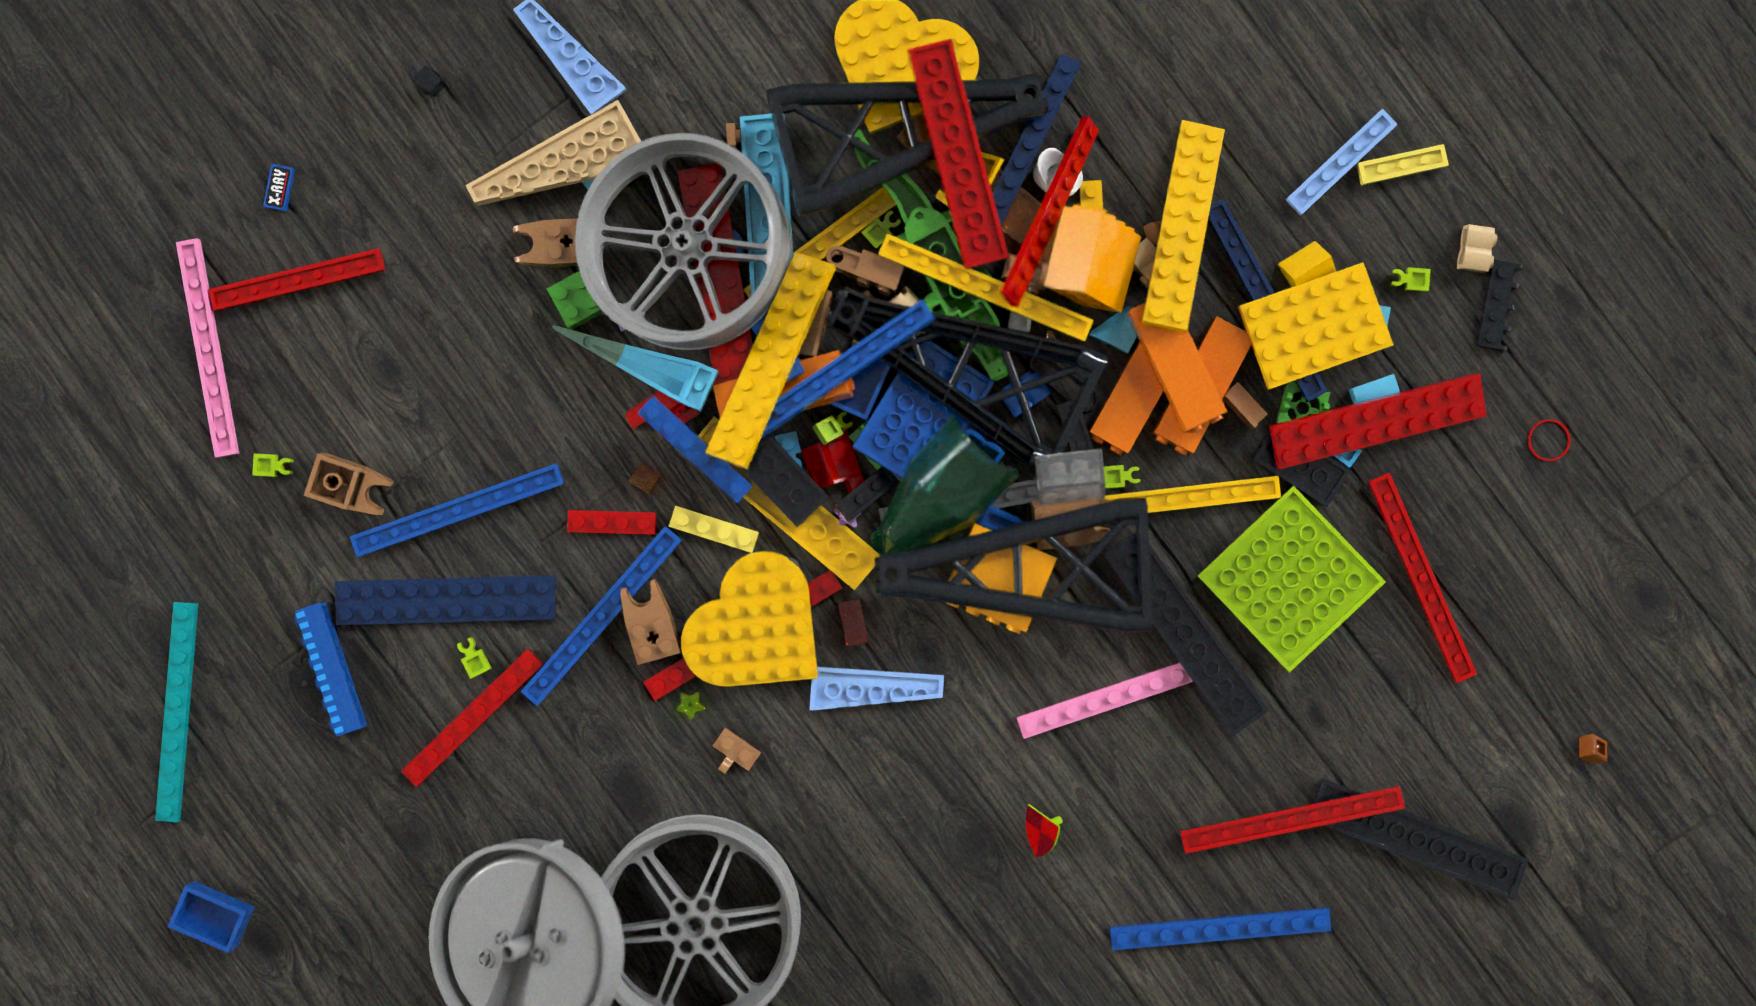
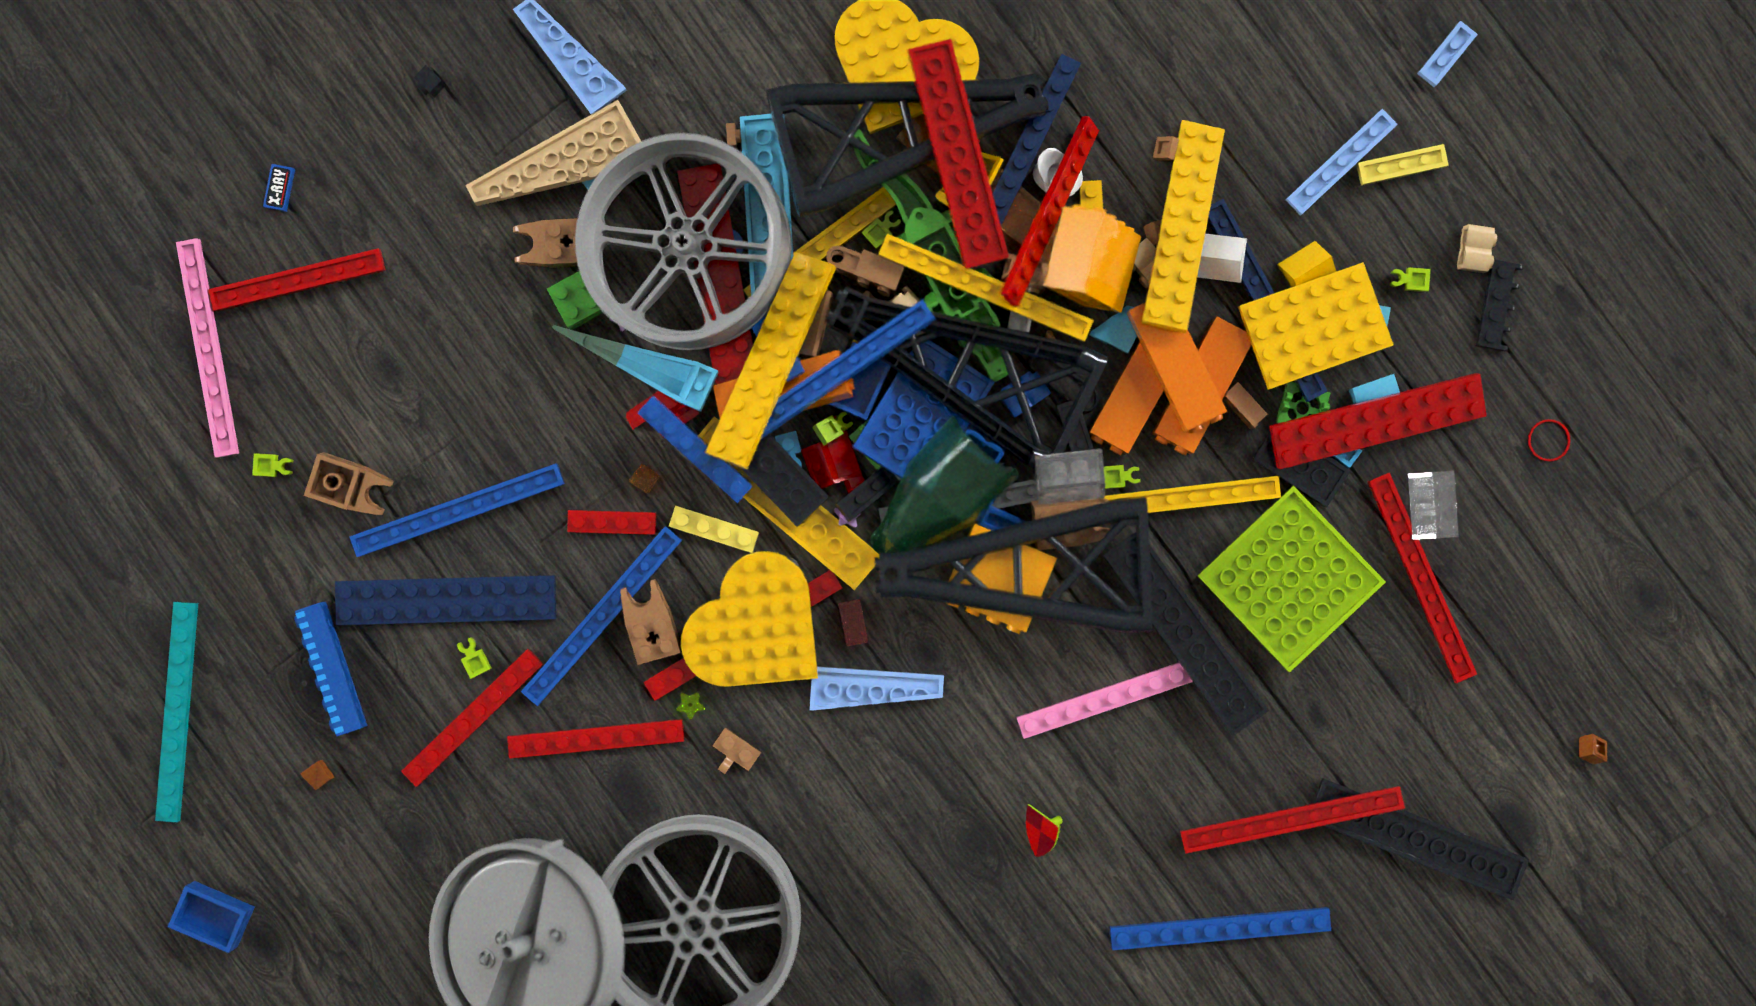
none -> dark orange slope [300,760,334,790]
none -> red plate [507,719,685,758]
none -> medium nougat plate [1153,136,1179,161]
none -> white slope [1197,234,1247,283]
none -> clear slope [1408,471,1459,540]
none -> light blue plate [1417,21,1478,87]

